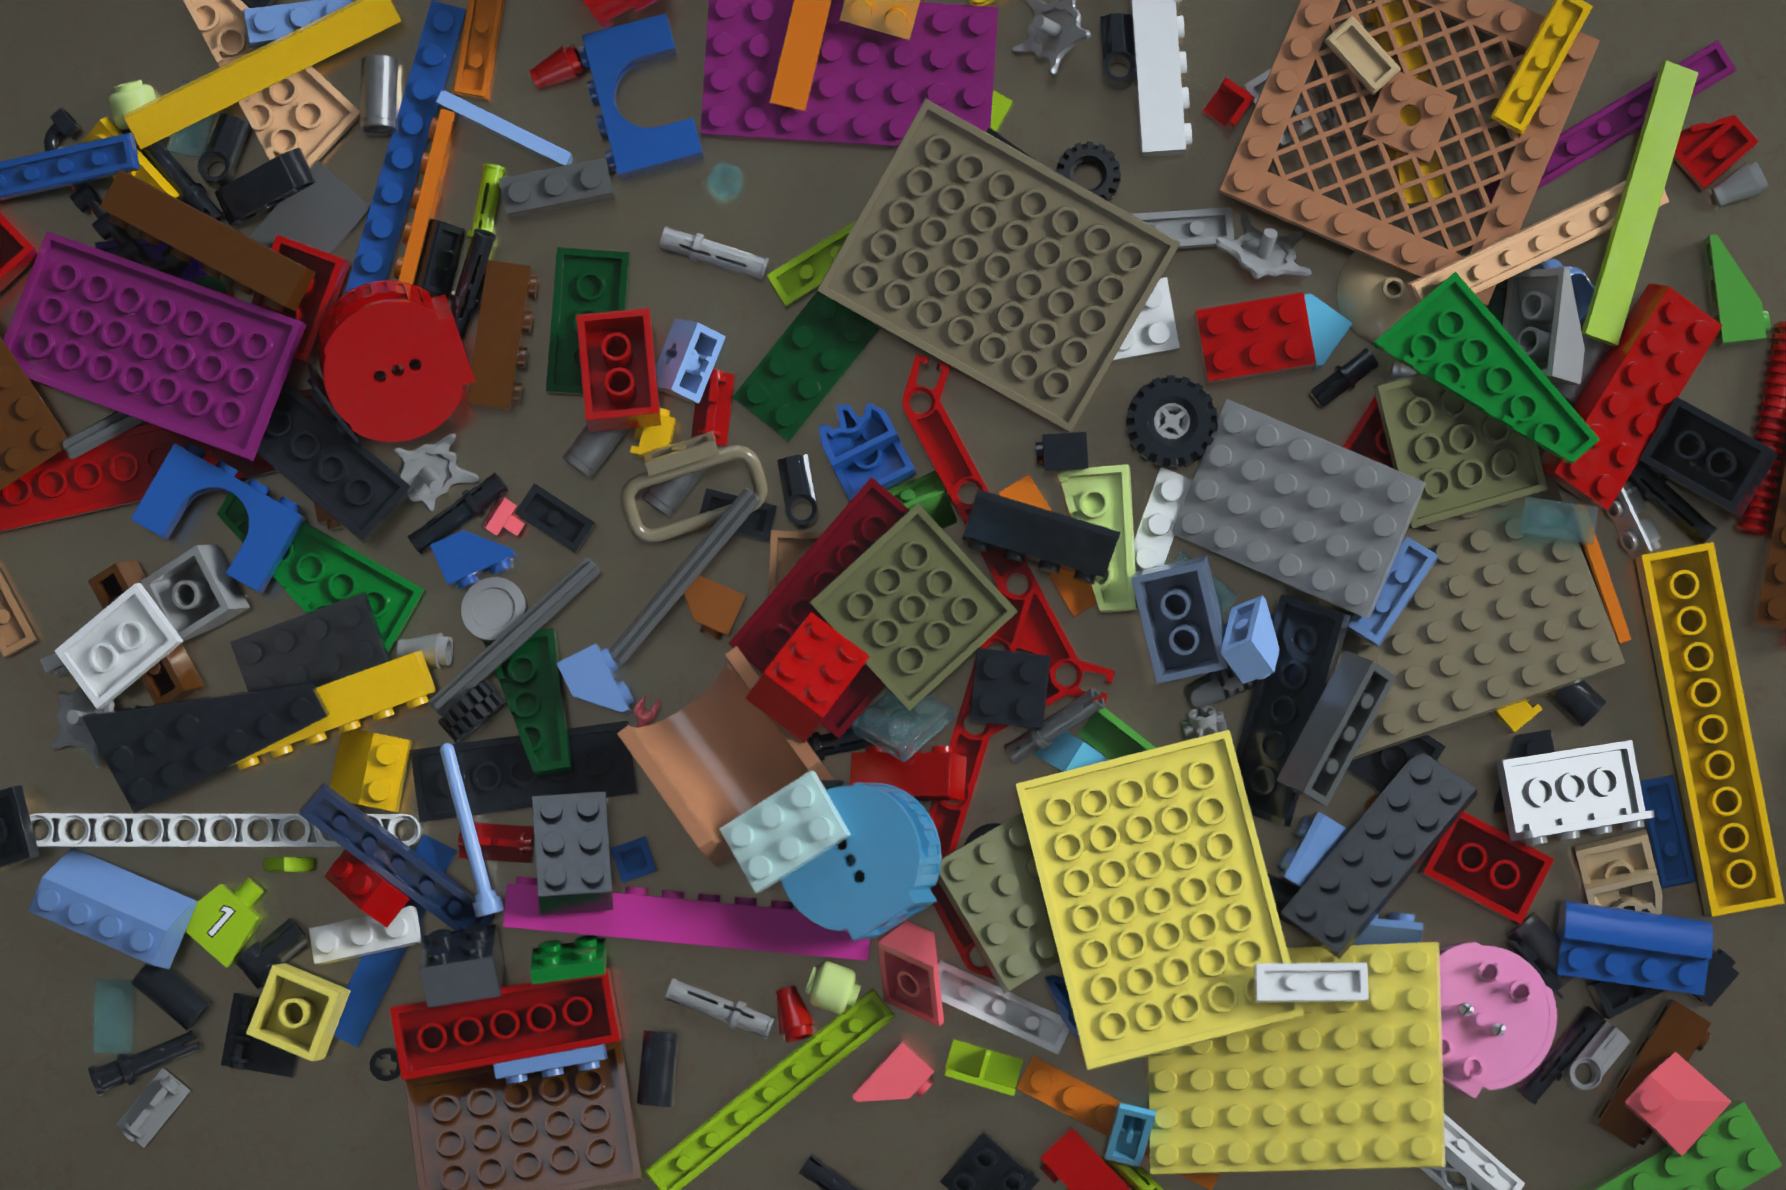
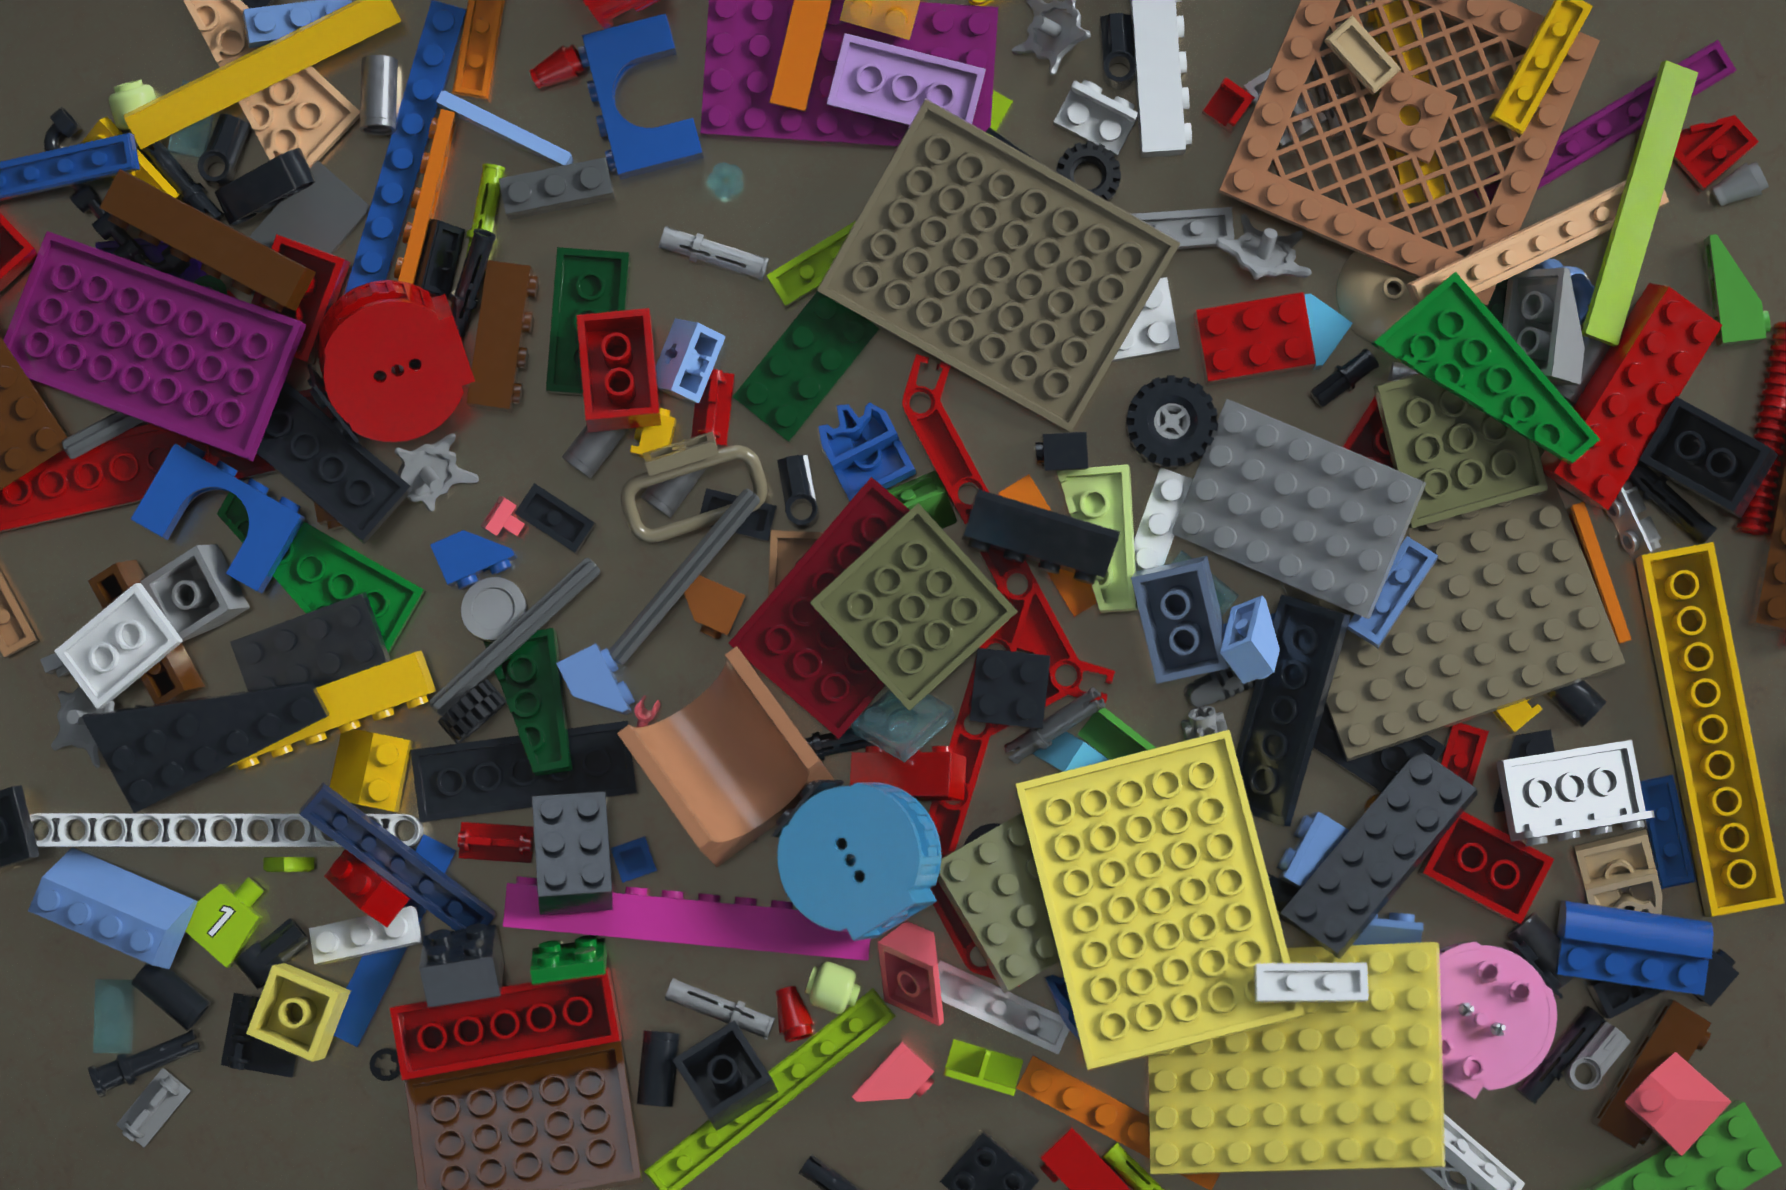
light grey cone [397,633,453,669] -> none
black pin [407,472,509,555] -> none
light blue piece [440,743,504,918] -> none
medium blue plate [493,1044,607,1084] -> none
light aqua plate [720,771,851,893] -> none
red brick [745,612,870,743] -> none
medium azure slope [1104,1103,1156,1167] -> none
dark grey brick [1276,651,1396,807] -> none
clear light blue plate [1520,497,1599,545] -> none
none -> black brick [672,1020,779,1131]
none -> lavender plate [827,33,986,126]
none -> white bracket [1053,80,1139,157]
none -> red plate [1440,723,1489,786]

